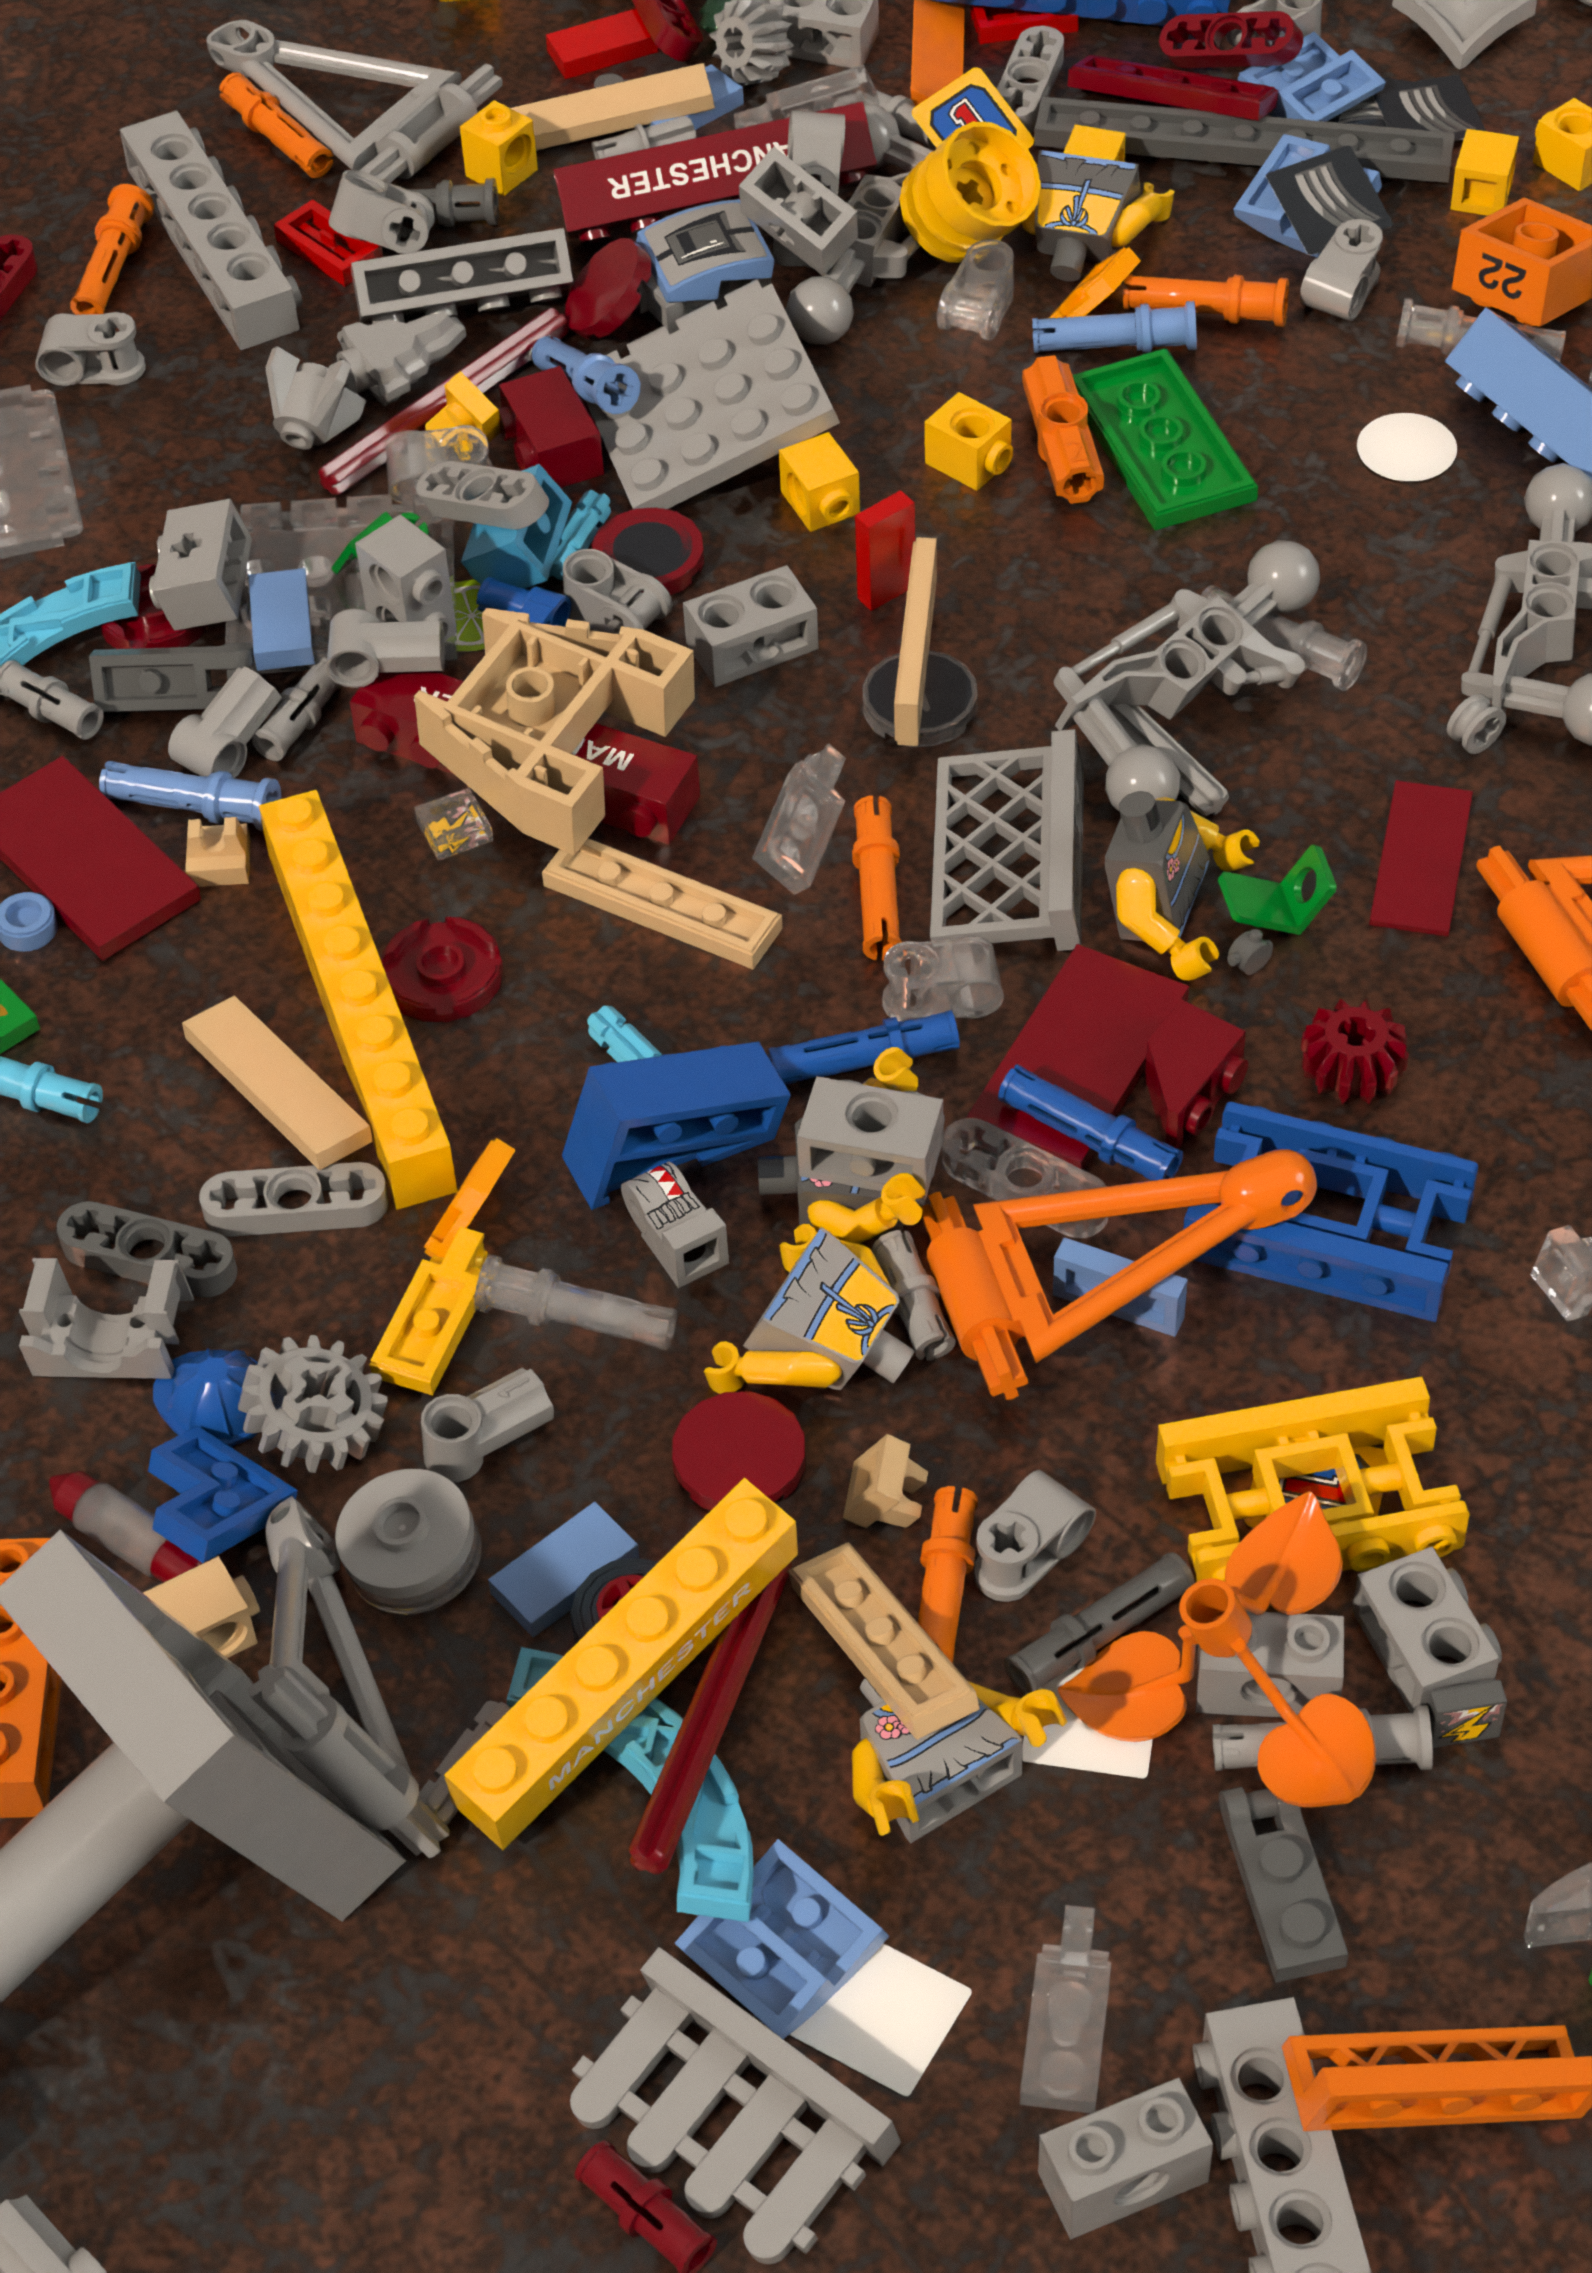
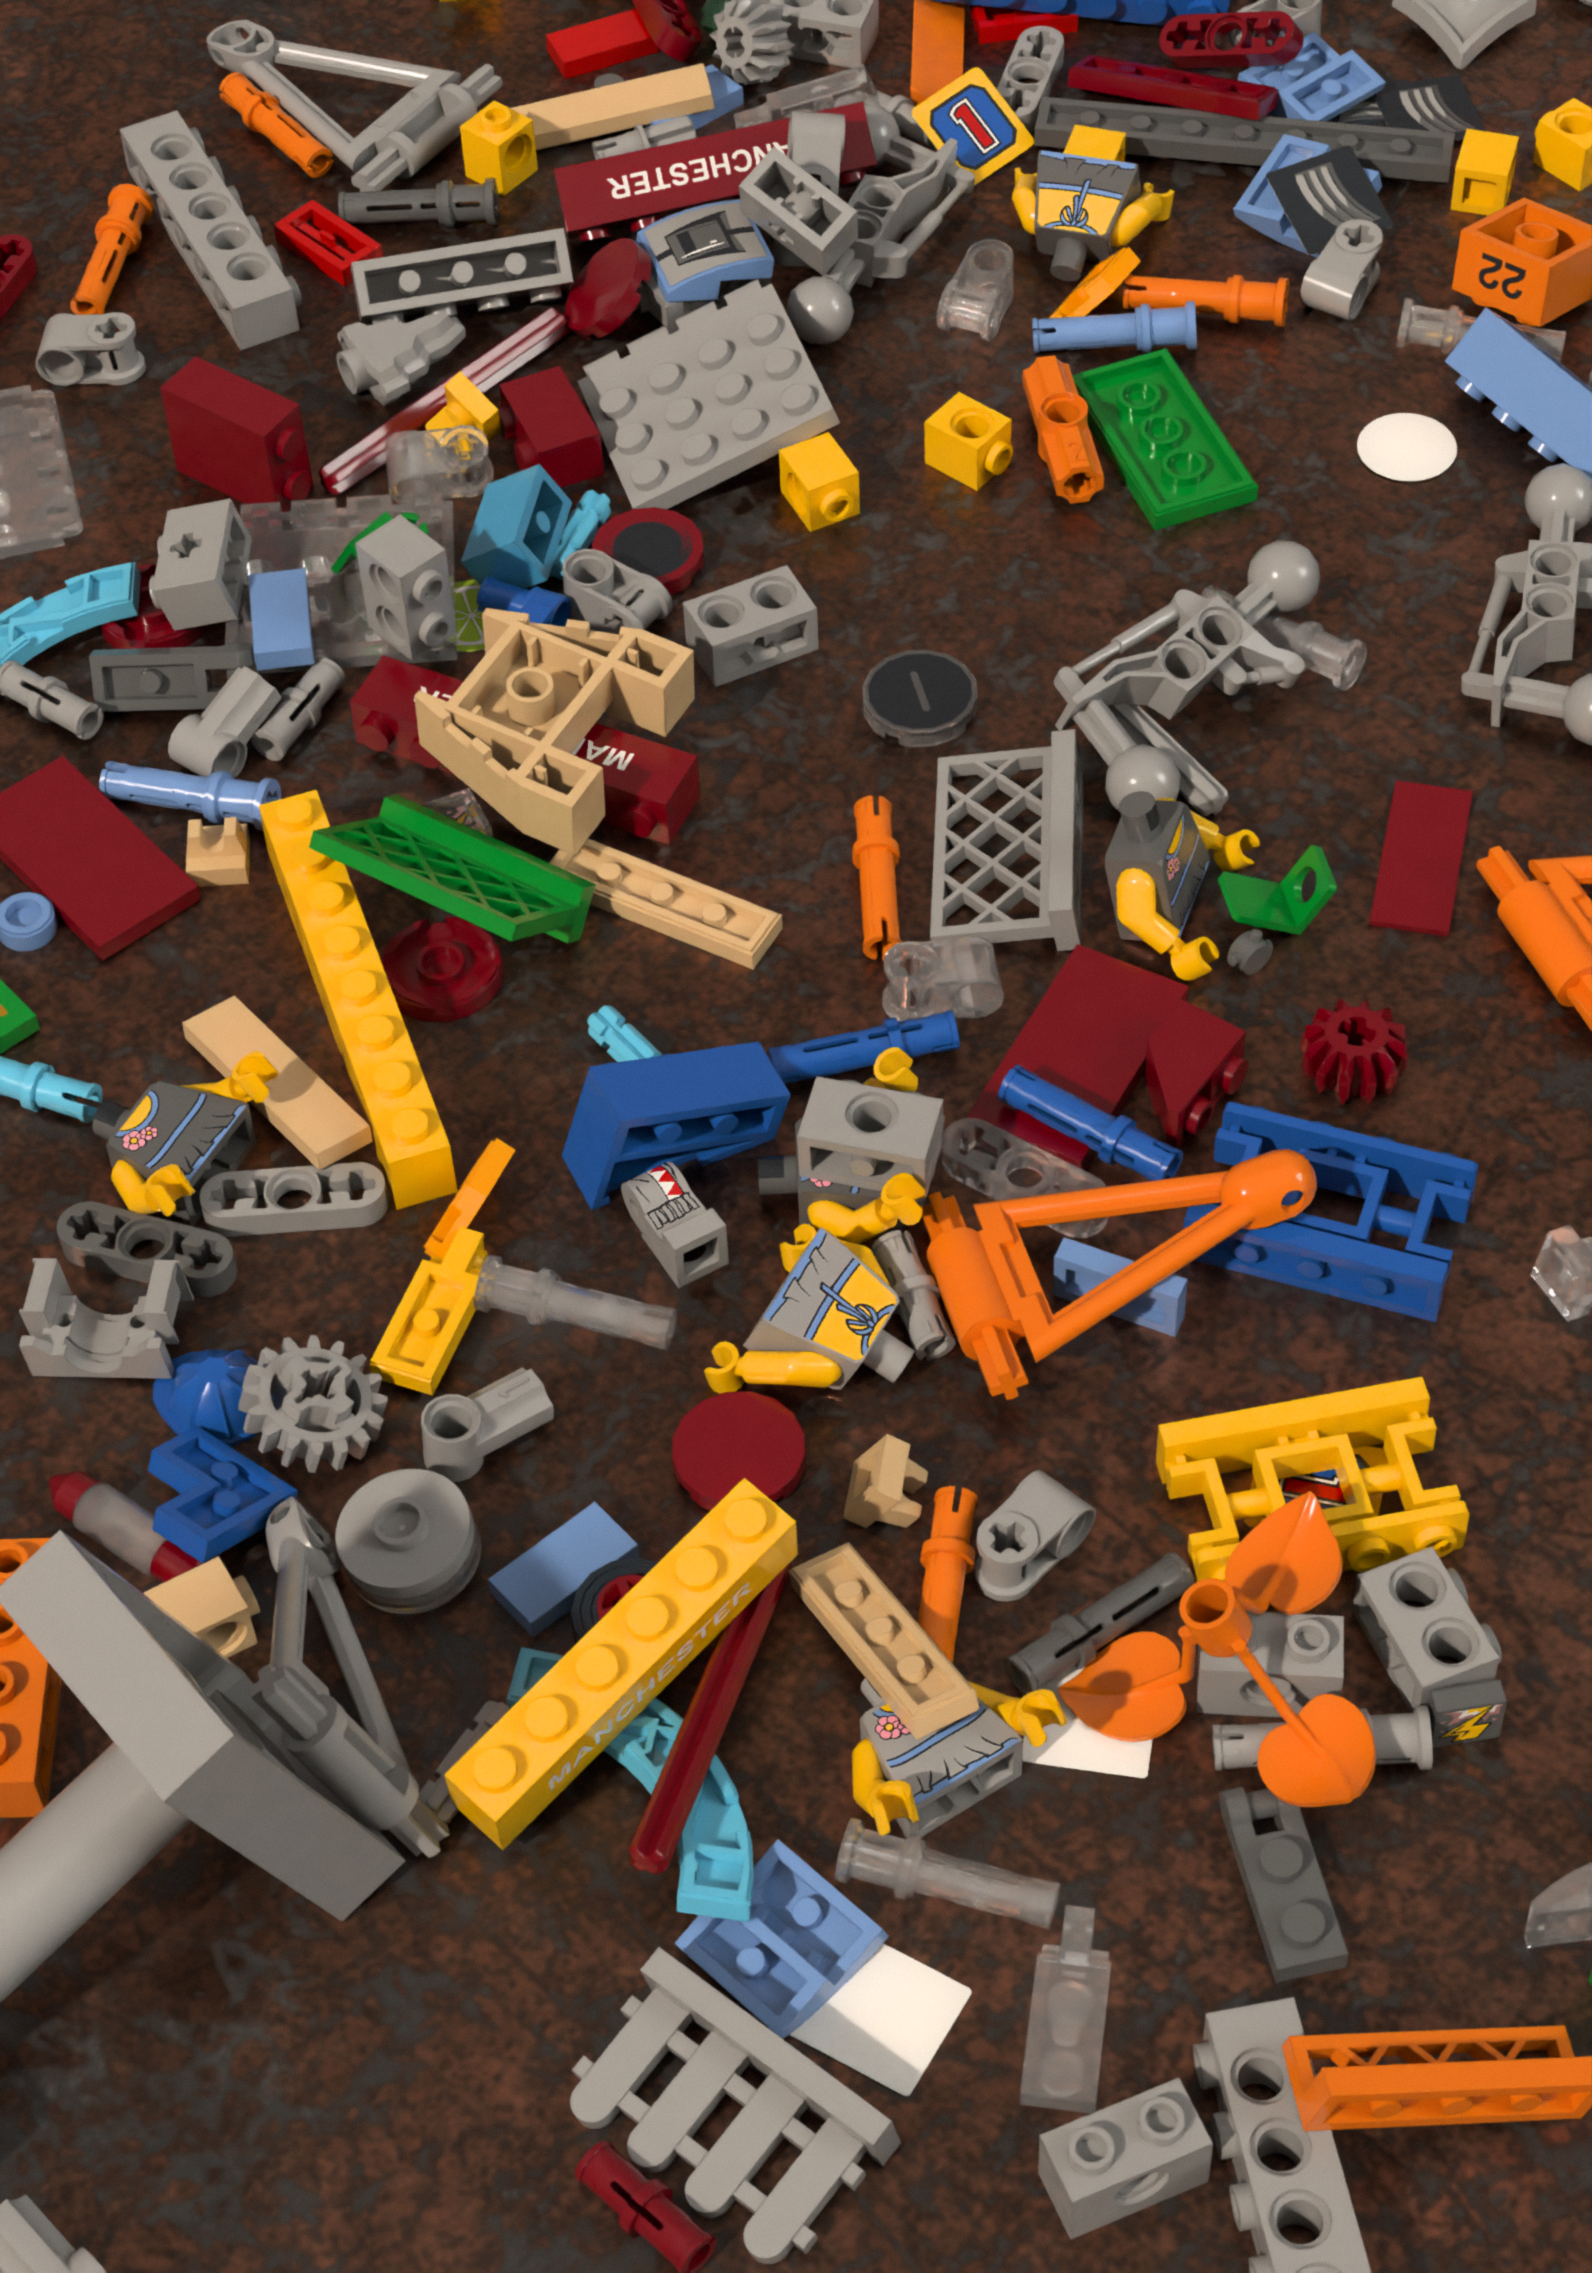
light grey brick [265,346,366,449] -> none
light grey piece [326,609,445,688] -> none
light grey piece [328,170,435,254] -> none
light grey beam [416,461,549,530] -> none
medium blue pin [532,336,640,414] -> none
clear hinge [752,744,846,895] -> none
red tile [855,490,915,611] -> none
tan tile [894,537,937,746] -> none
yellow wheel [899,122,1041,263] -> none
light grey bush [1447,693,1506,754] -> none
none -> torso [92,1051,279,1227]
none -> dark red brick [160,356,314,520]
none -> green fence [309,794,596,944]
none -> clear pin [835,1817,1061,1930]

